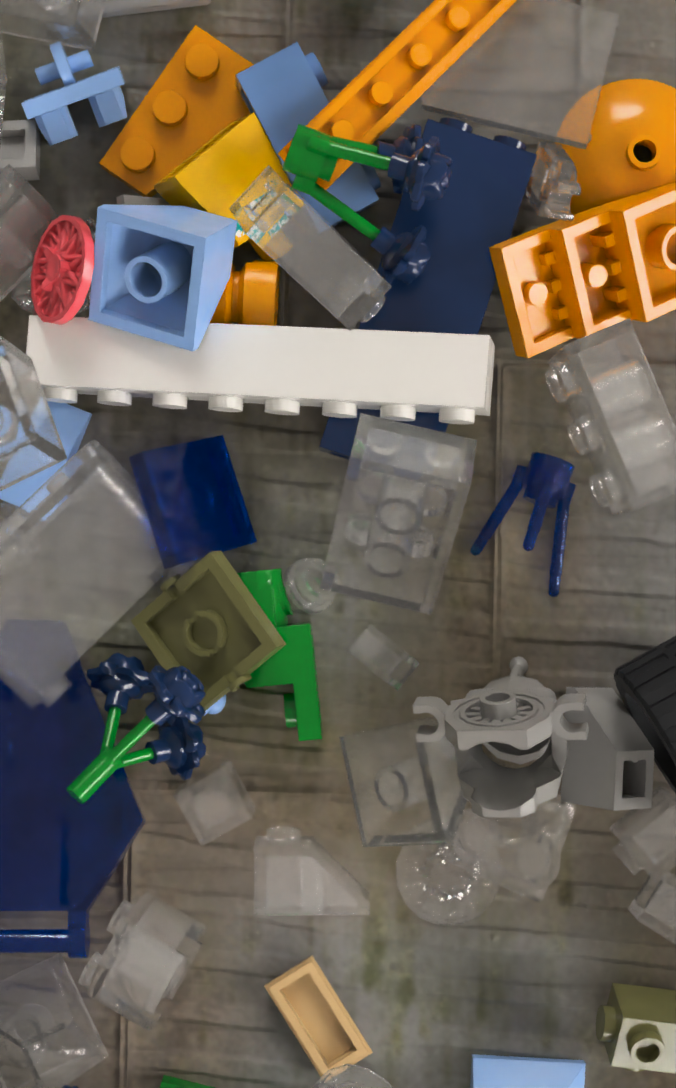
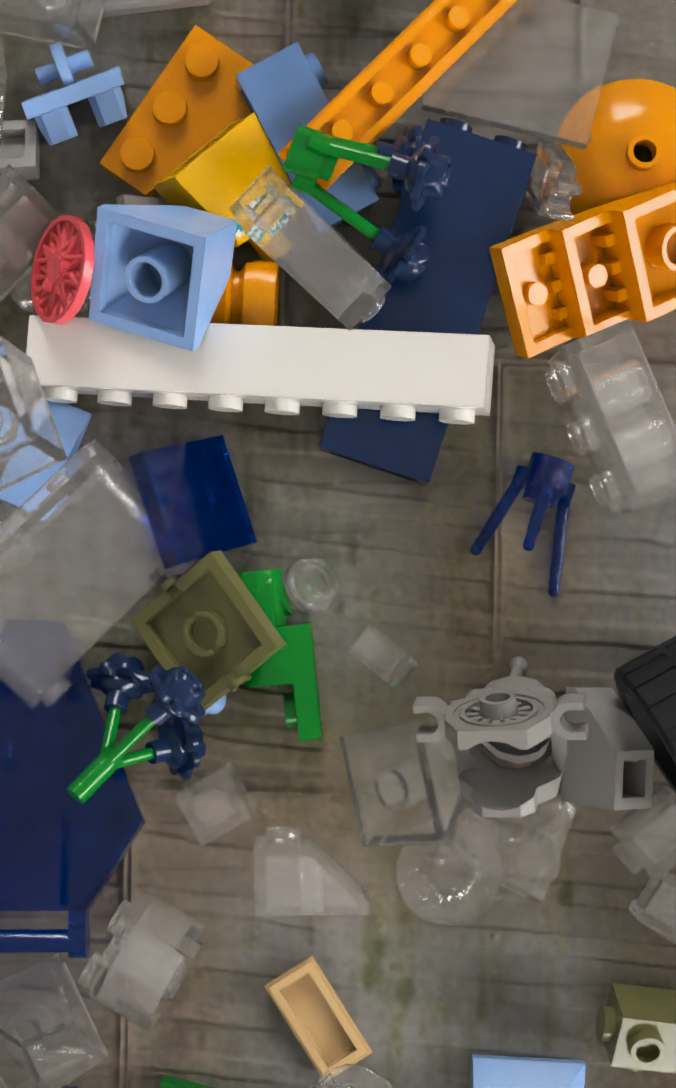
clear brick [320,413,477,615] -> none

